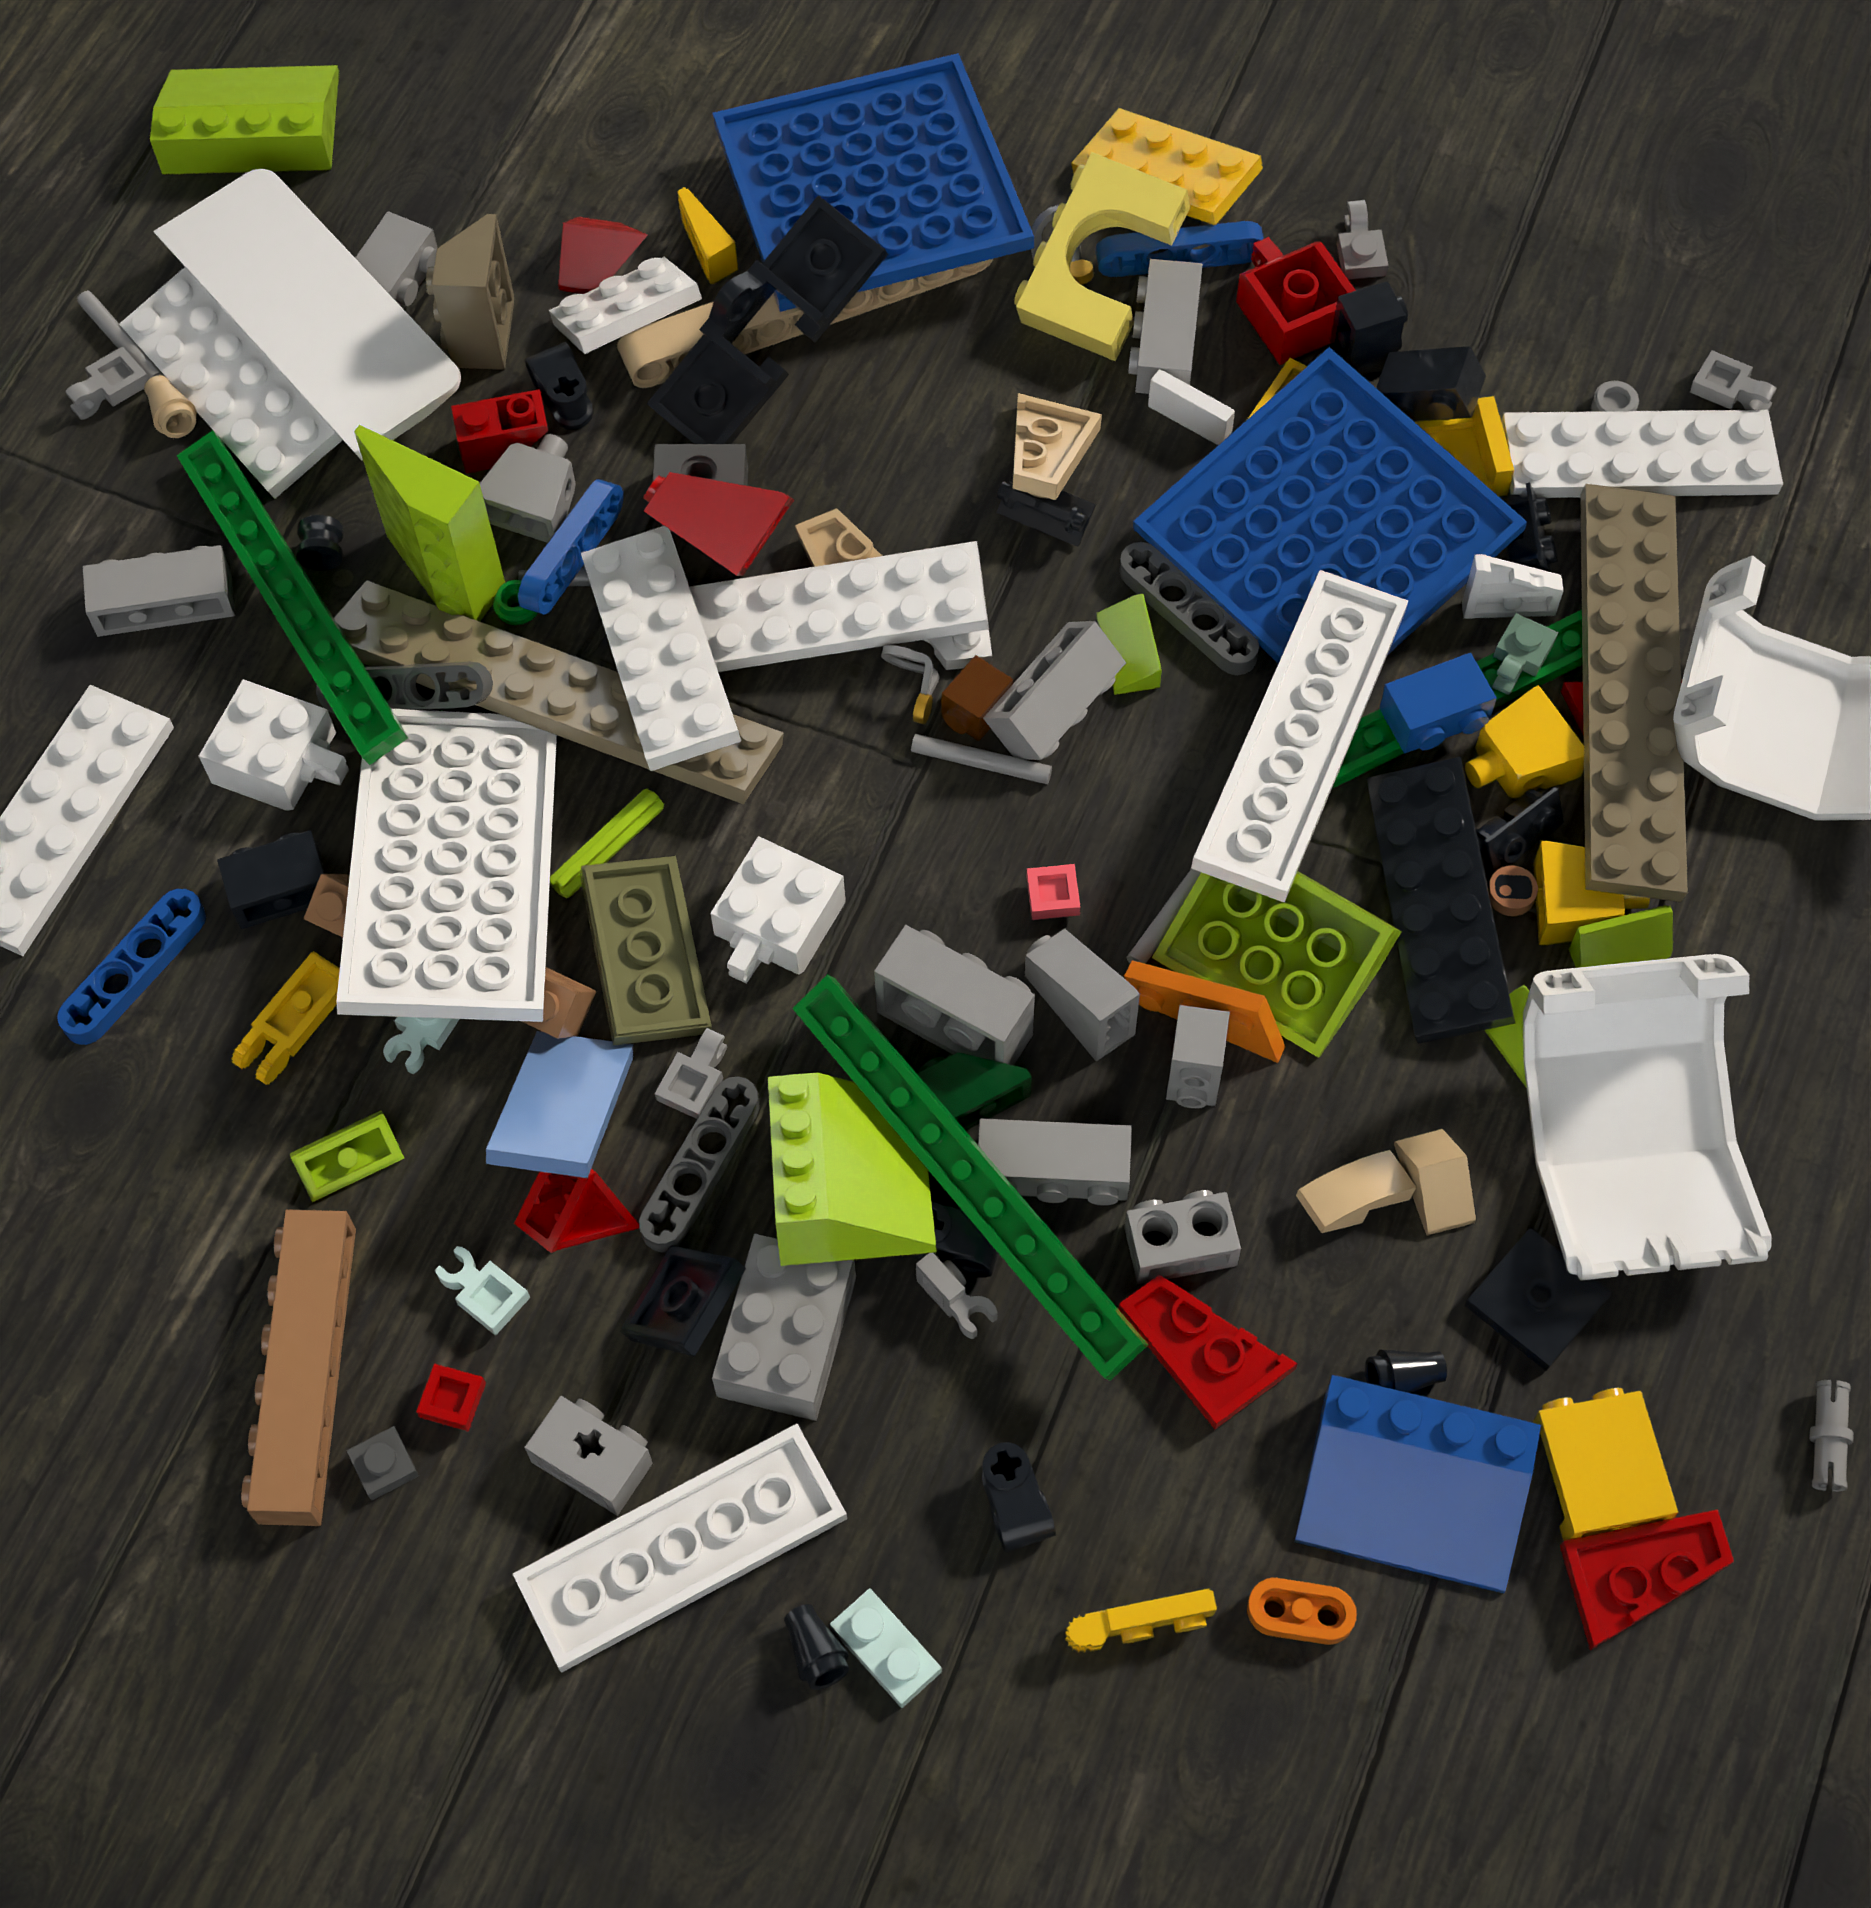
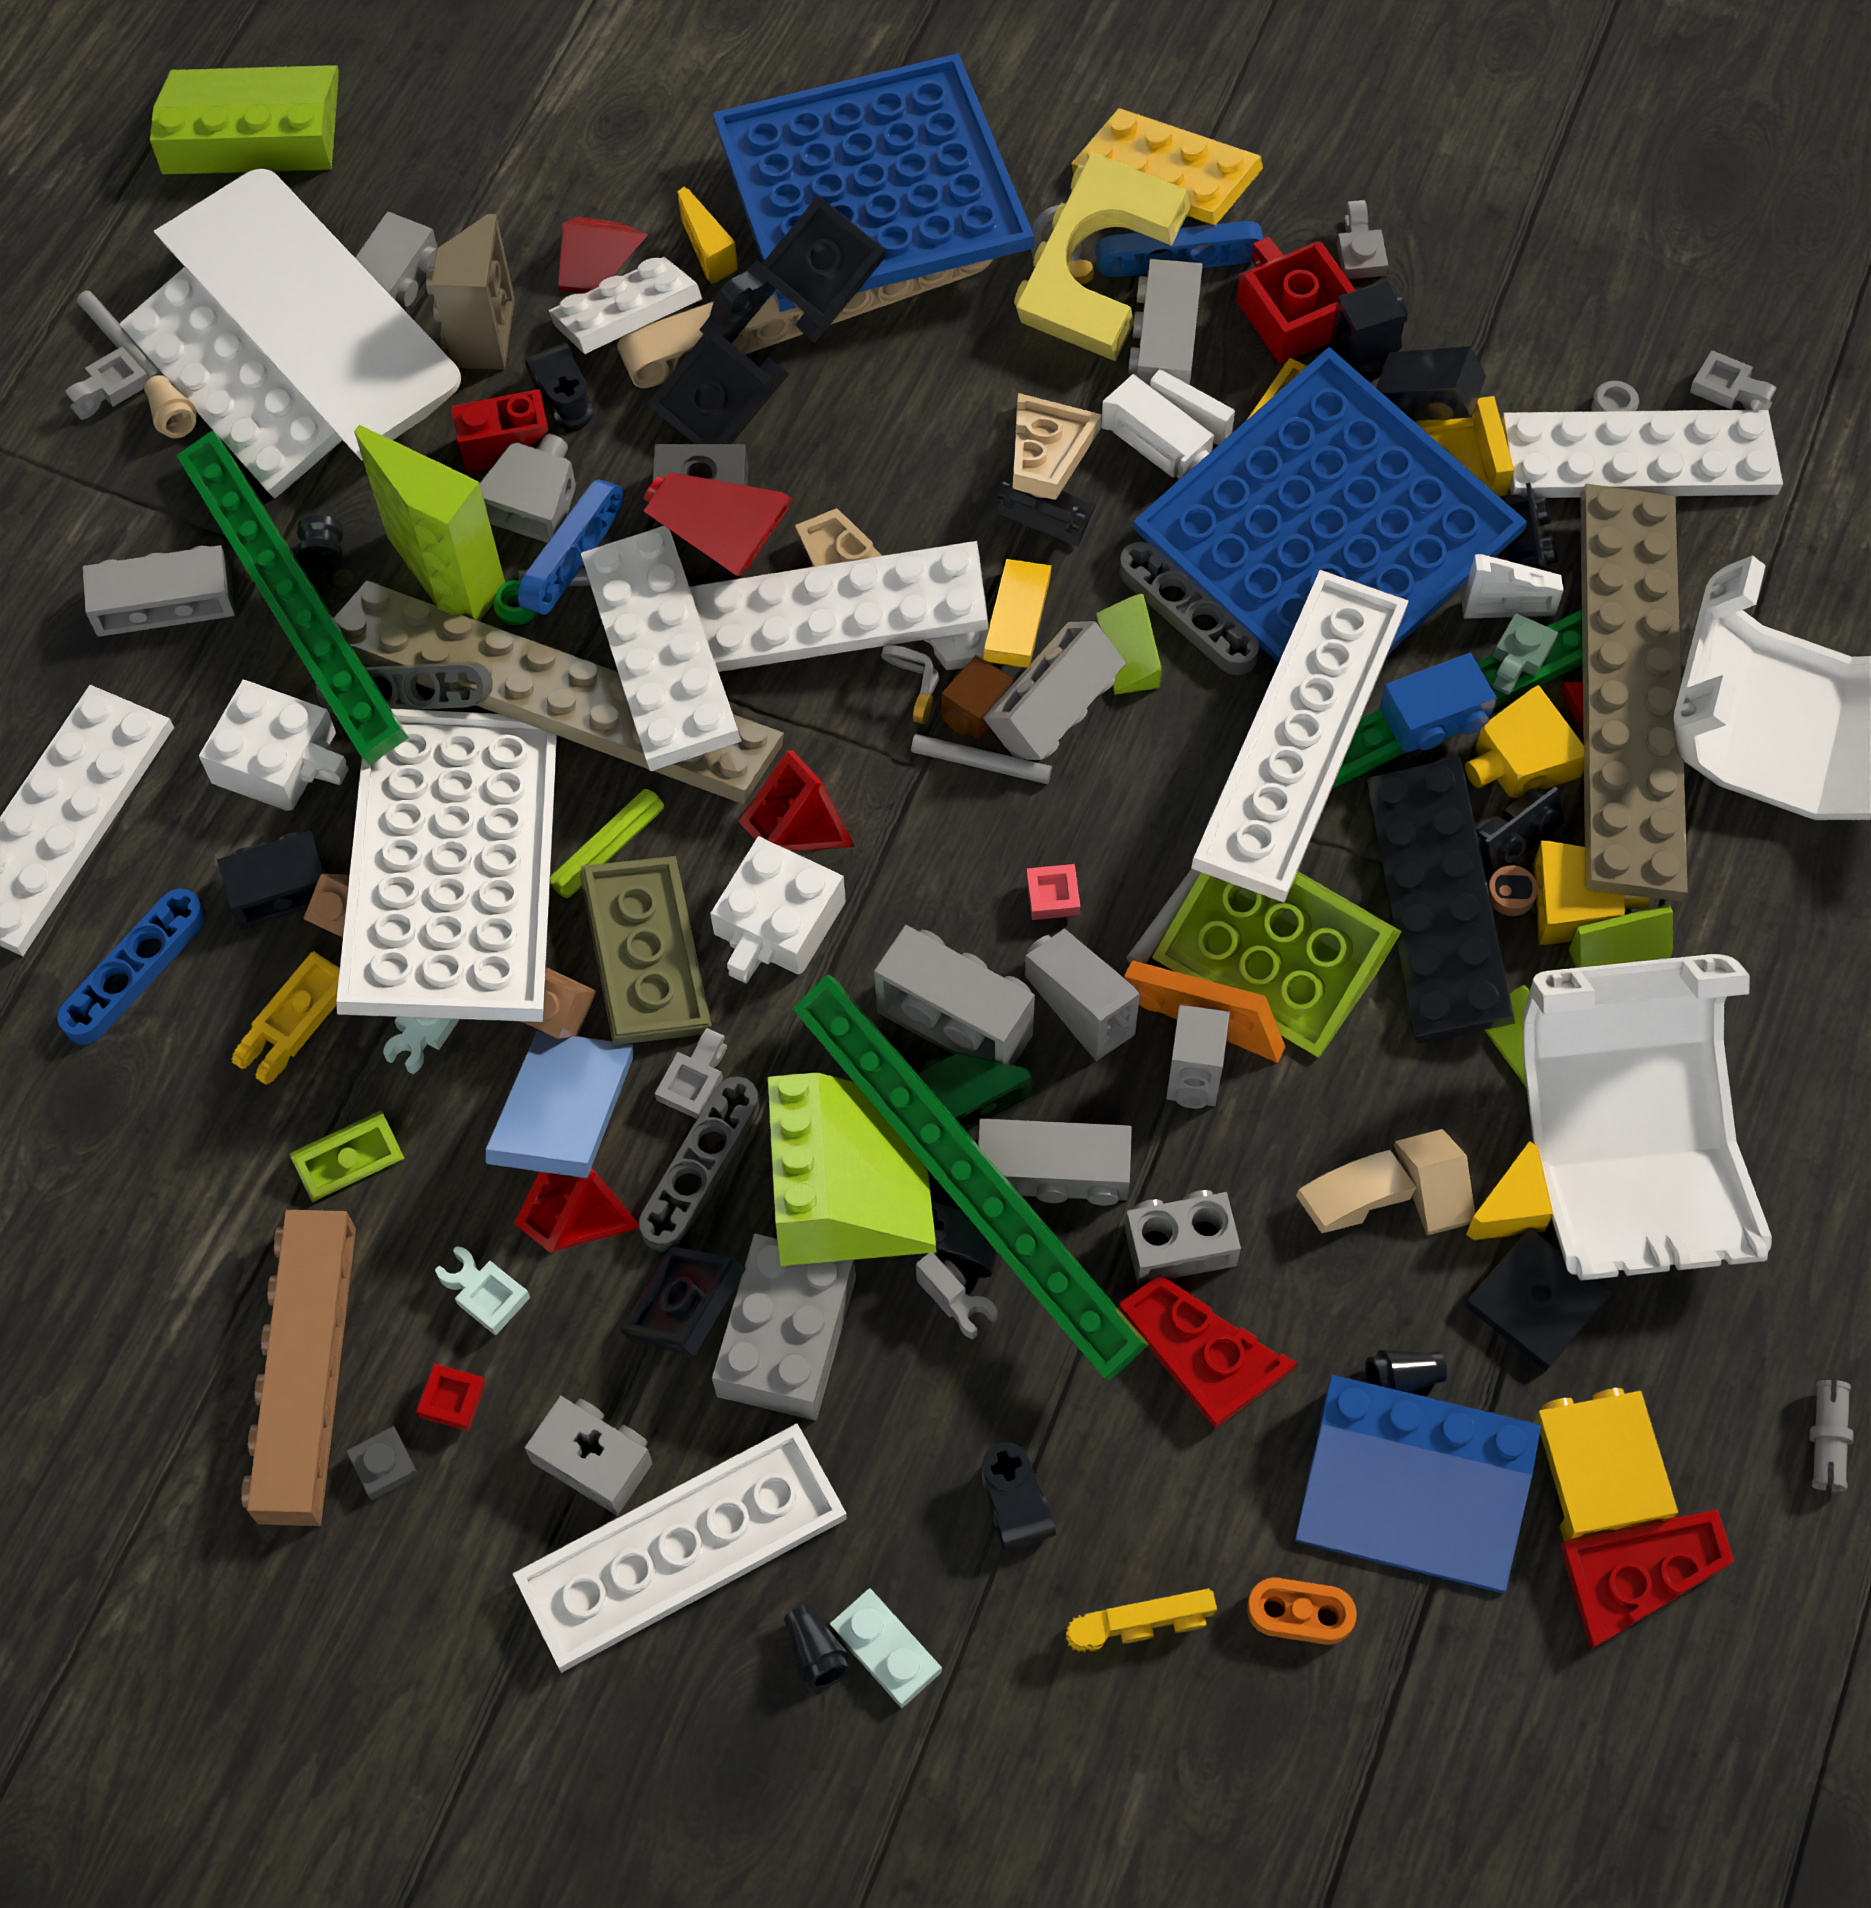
none -> red slope [738,750,855,852]
none -> yellow tile [983,559,1051,668]
none -> white window [1101,374,1214,481]
none -> yellow slope [1466,1141,1553,1240]

